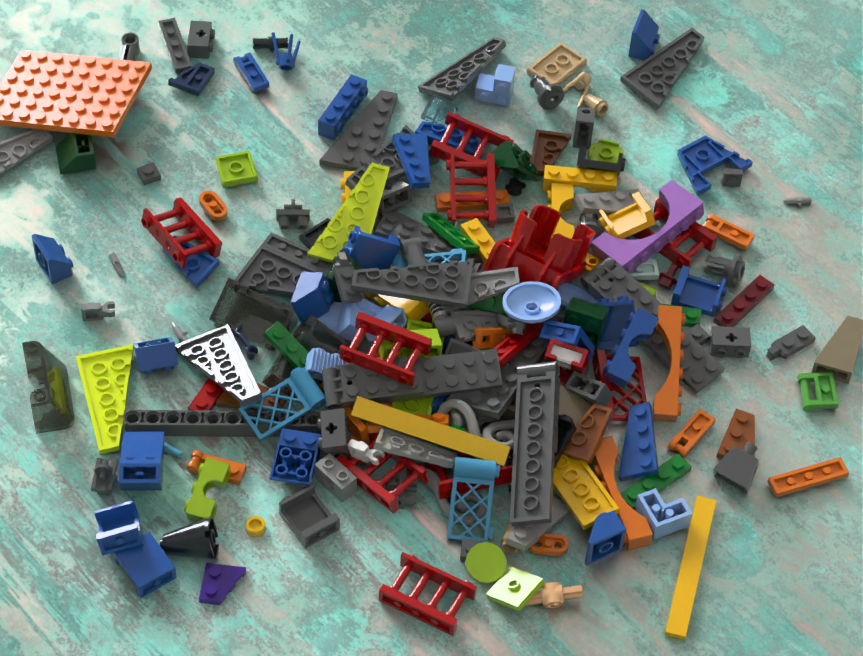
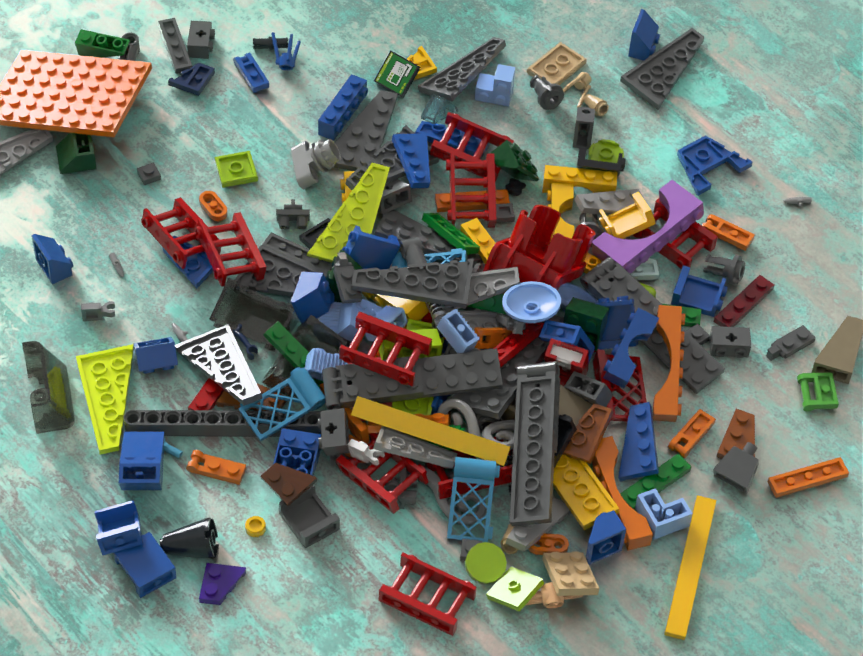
dark grey hips [91,458,118,496] -> none
lime arch [184,457,232,522] -> none
light grey brick [314,453,357,502] -> none
reddish brown wing [531,129,571,176] -> none
dark red piece [657,263,678,290] -> none
dark grey plate [722,168,743,187] -> none
none -> green slope [75,29,130,58]
none -> red fence [195,212,267,287]
none -> reddish brown wing [260,463,317,506]
none -> light grey beam [291,139,341,190]
none -> tile [374,50,421,98]
none -> yellow wing [407,46,437,80]
none -> light blue brick [437,309,479,353]
none -> tan plate [542,551,599,596]

